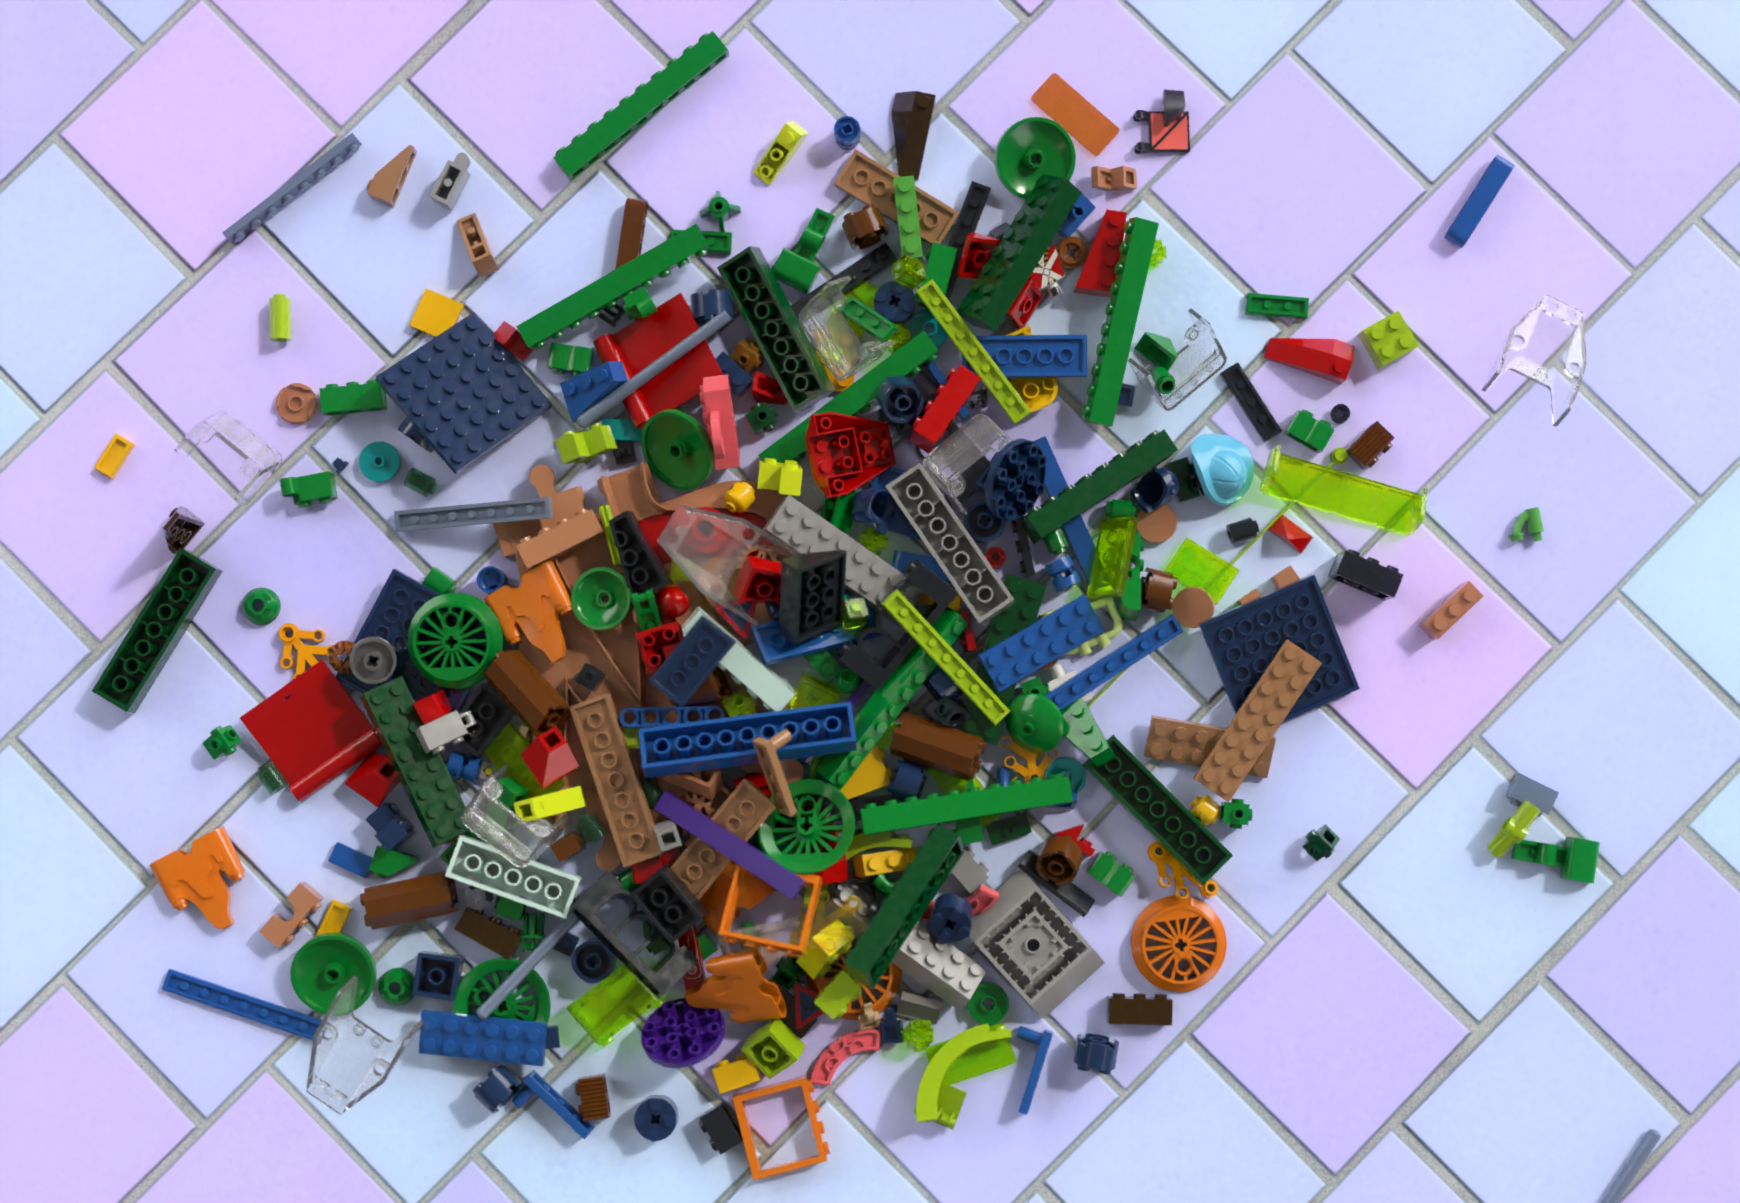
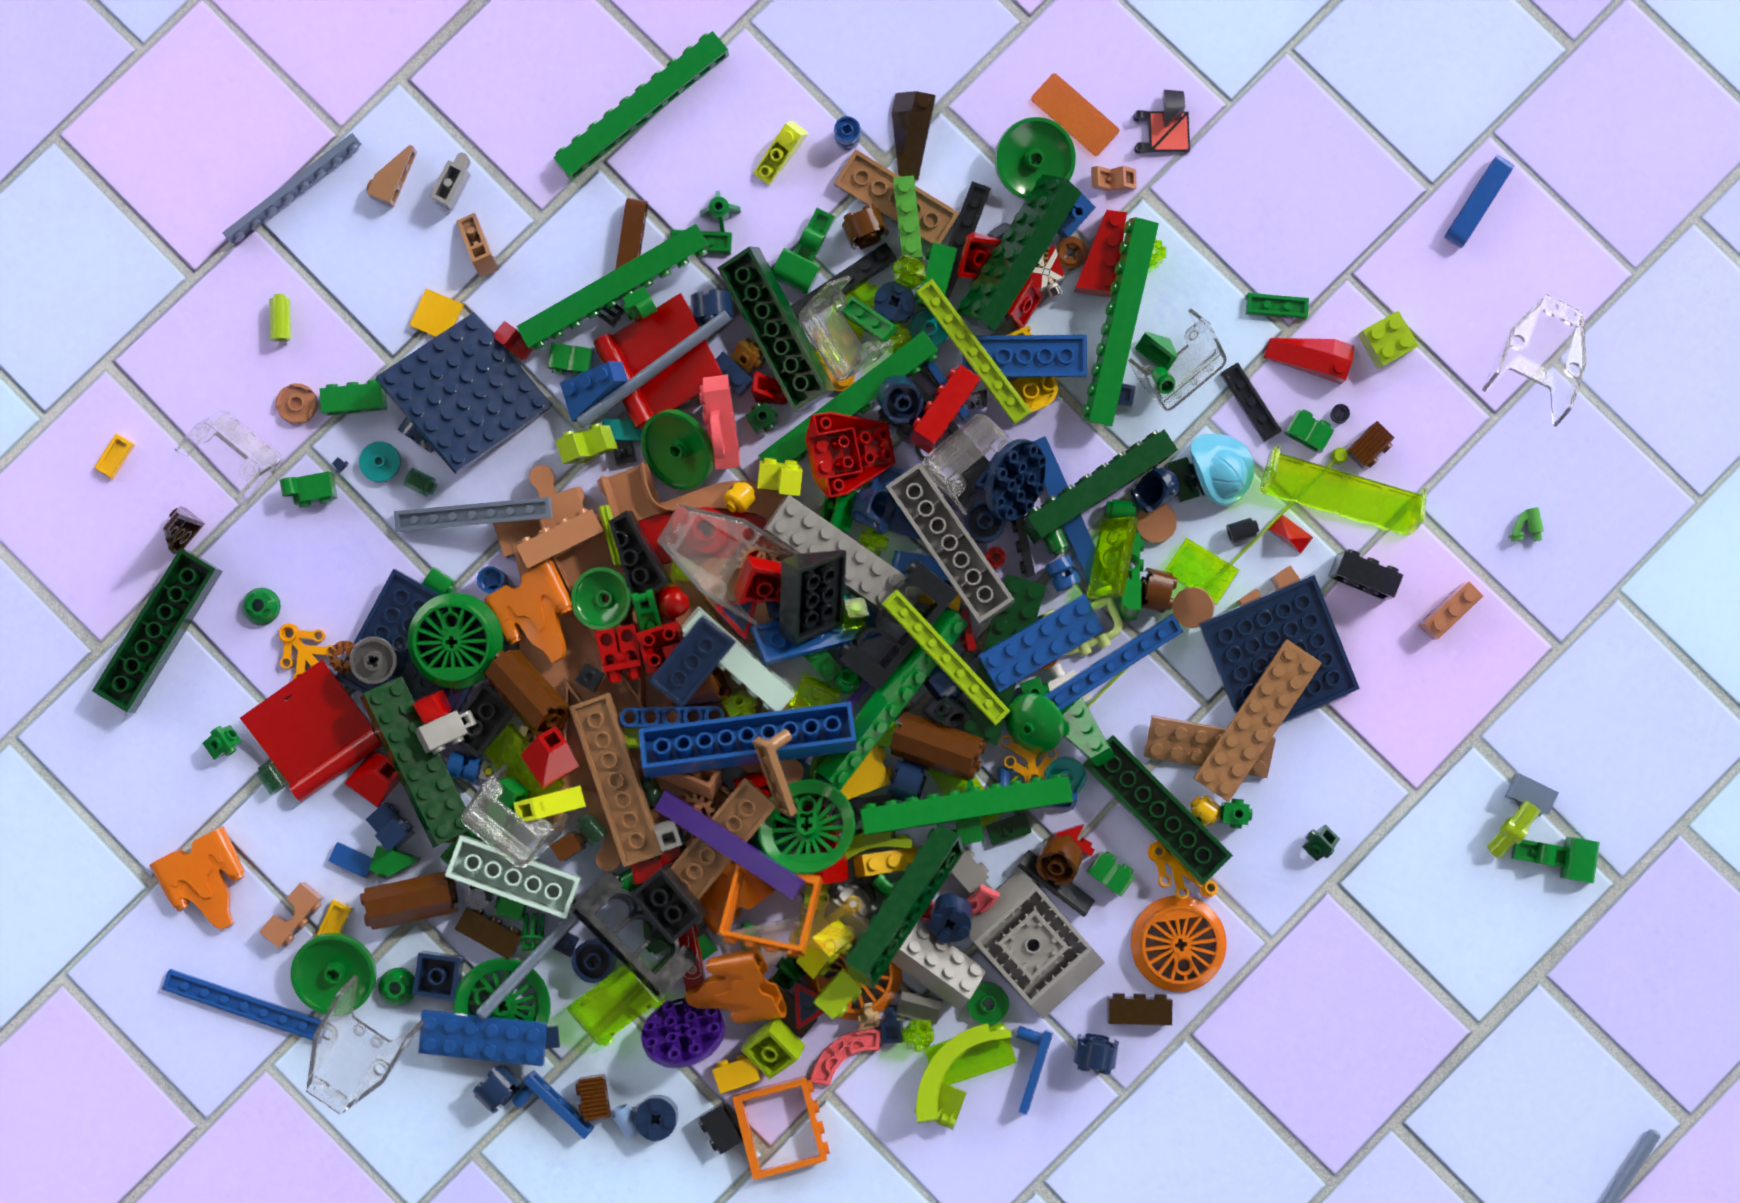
none -> red hips [595,624,643,683]
none -> light blue cone [612,1104,637,1138]

